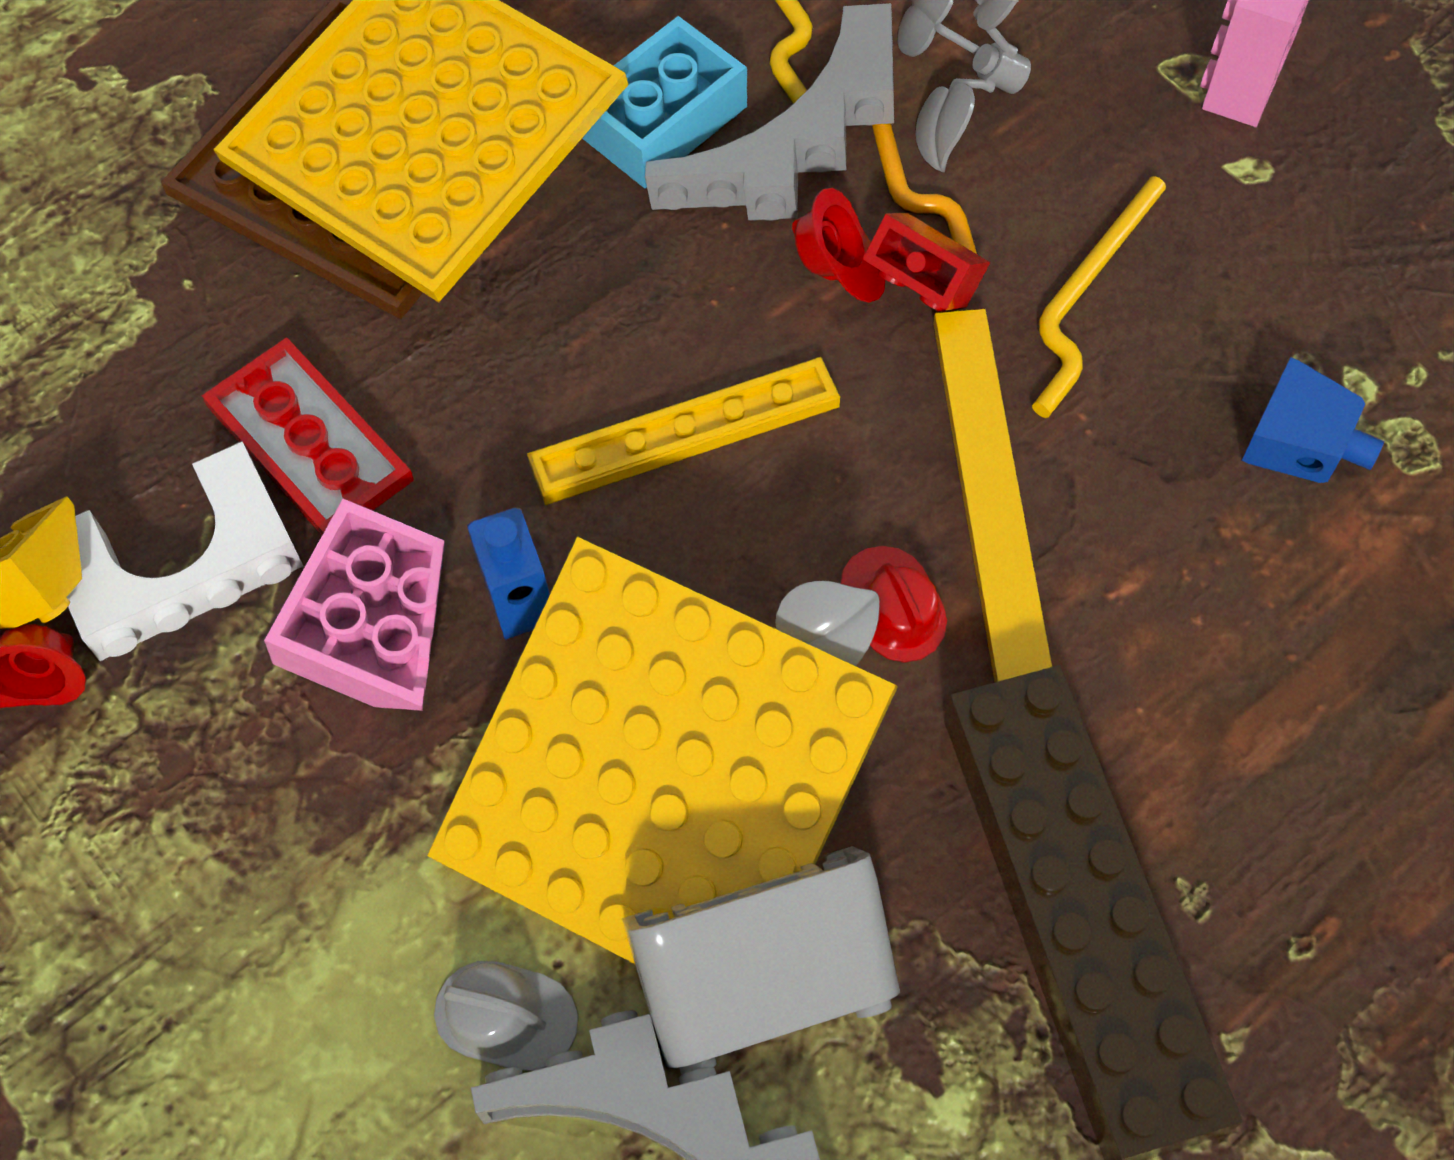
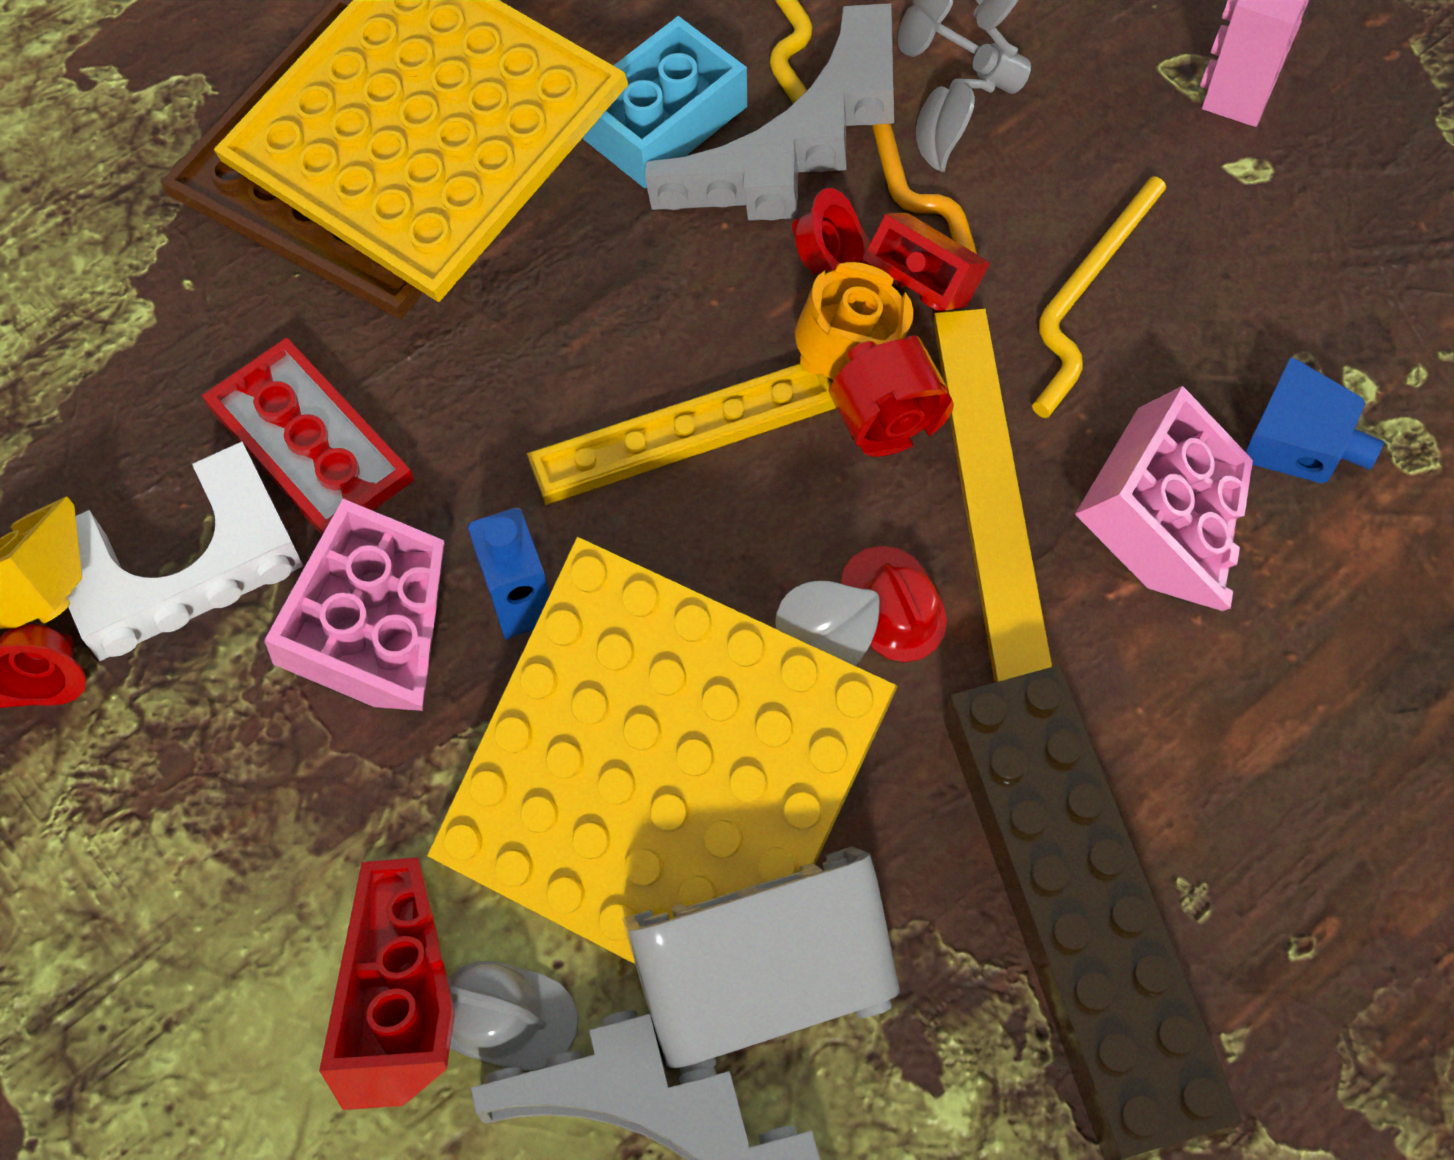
none -> red wedge [319,857,455,1110]
none -> light orange brick [795,262,913,380]
none -> red brick [828,336,954,457]
none -> bright pink wedge [1075,386,1253,611]

